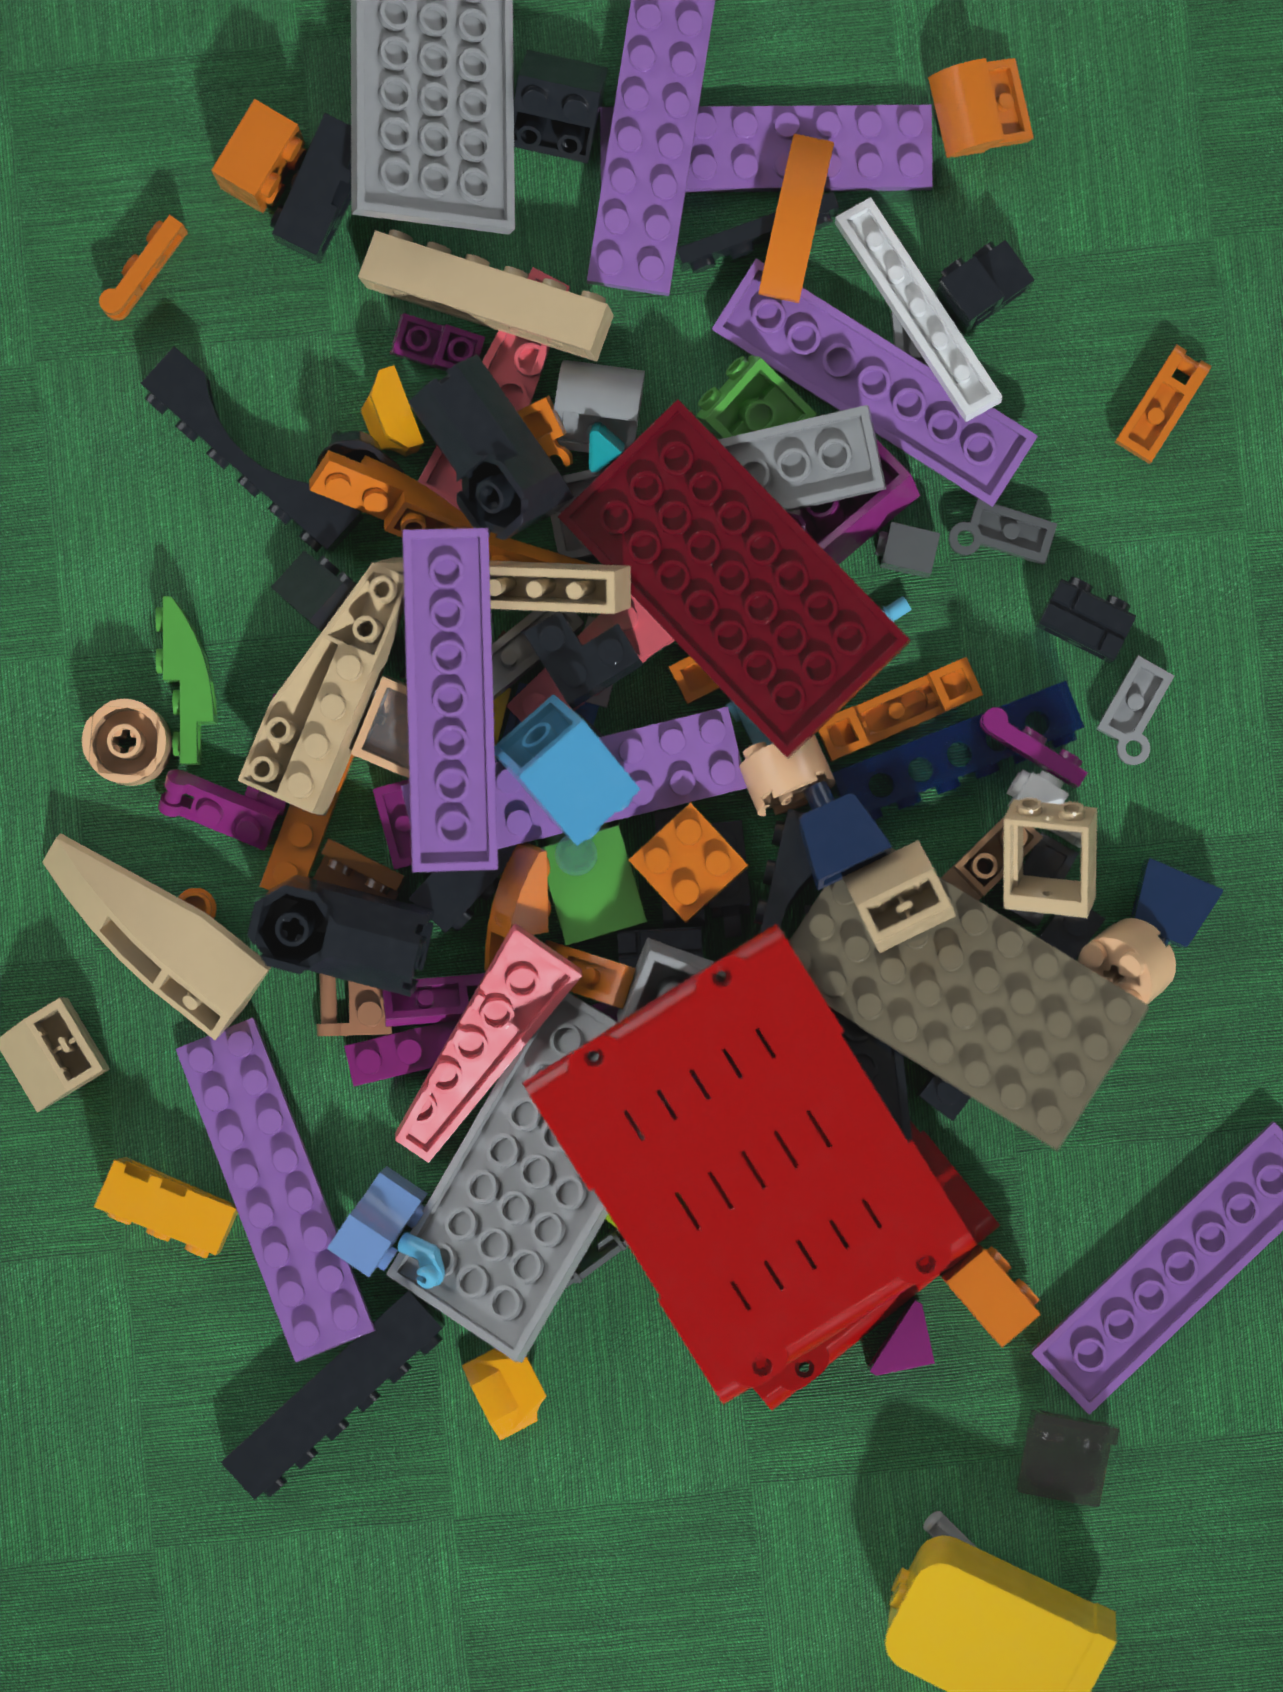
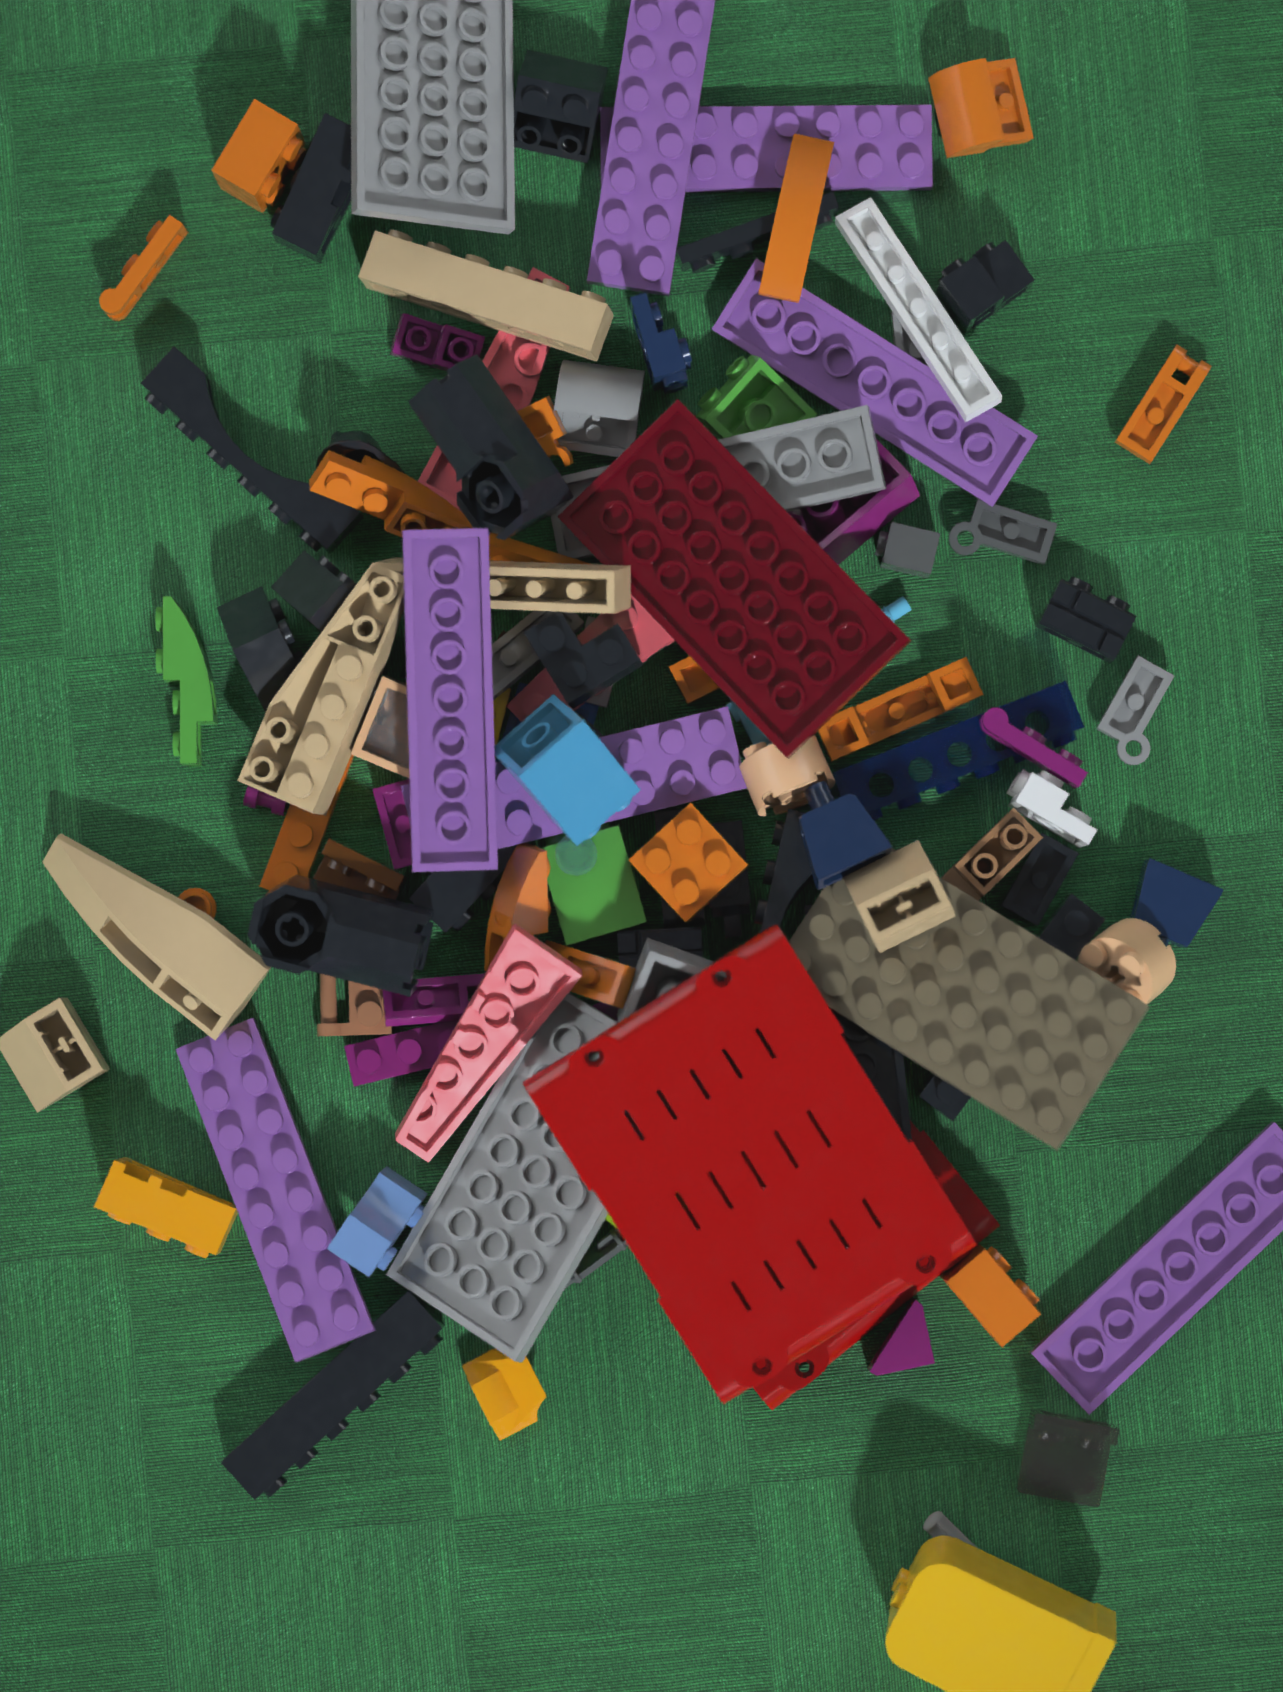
light nougat brick [82,699,172,786] -> none
magenta plate [158,769,280,851] -> none
light orange slope [360,365,424,456] -> none
medium azure arm [398,1232,446,1289] -> none
teal slope [589,422,625,472] -> none
tan window [1004,798,1097,918] -> none
none -> black brick [217,586,304,712]
none -> dark blue plate [630,293,692,394]

